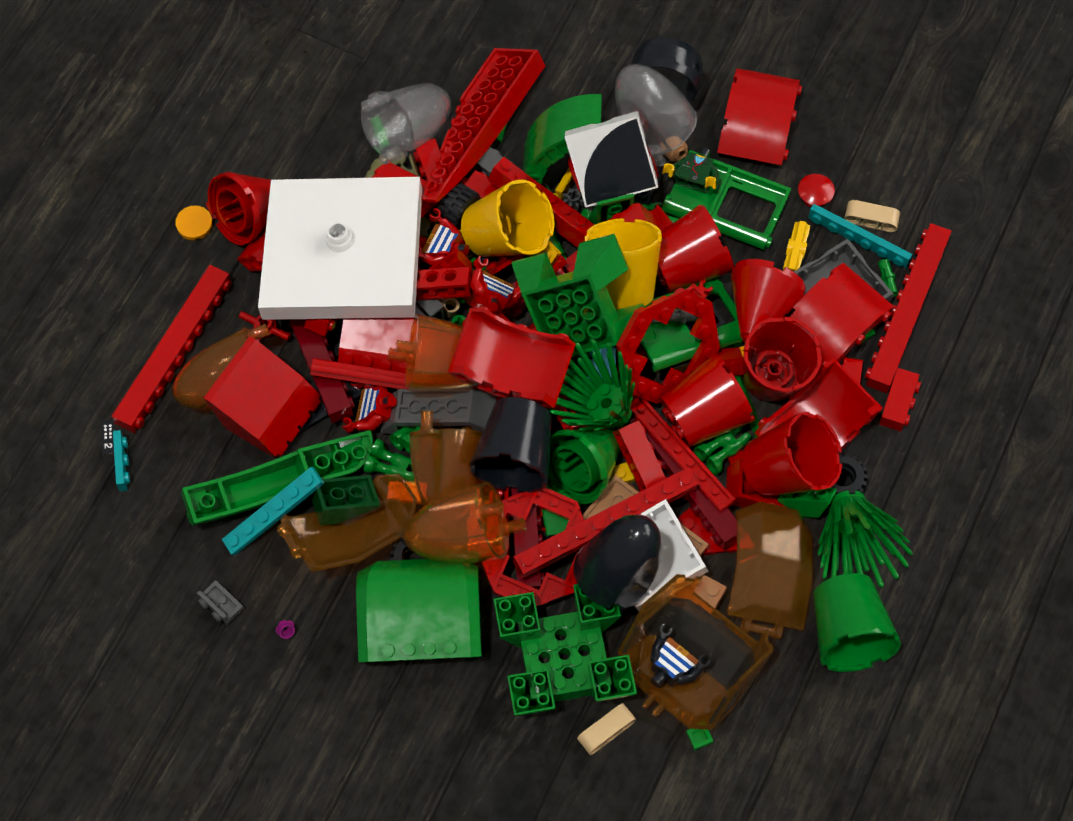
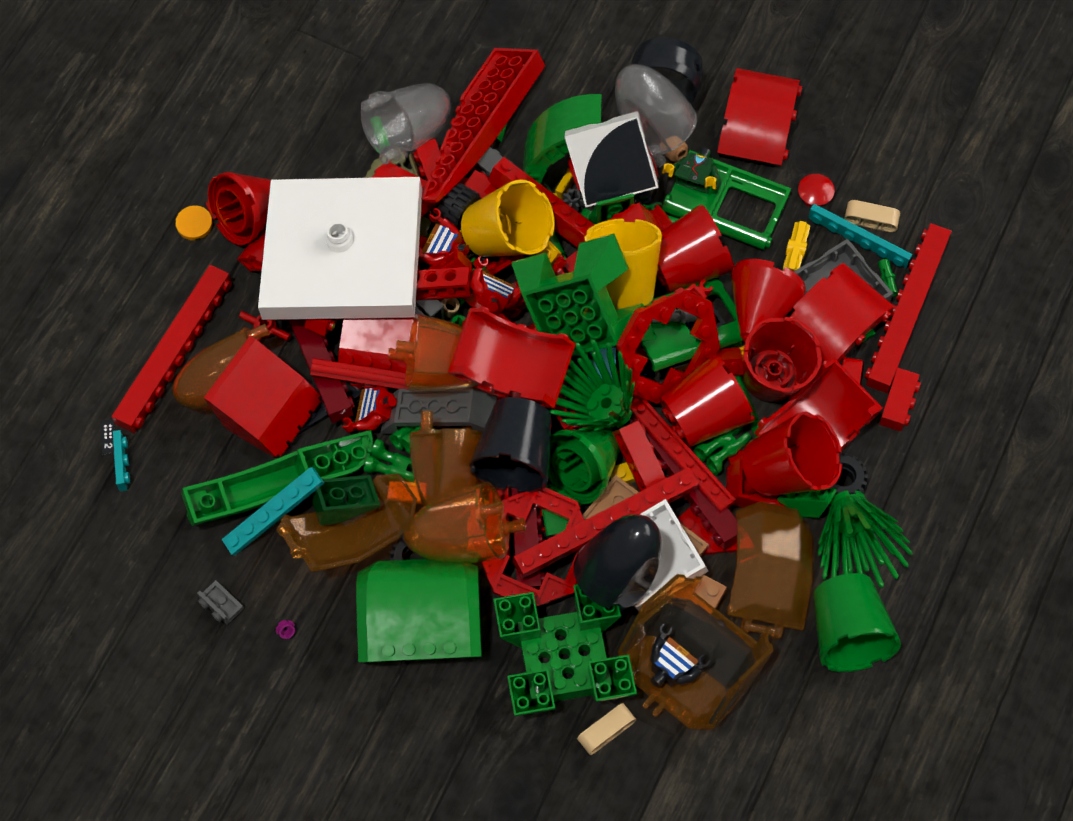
green plate [686,723,714,751] -> none

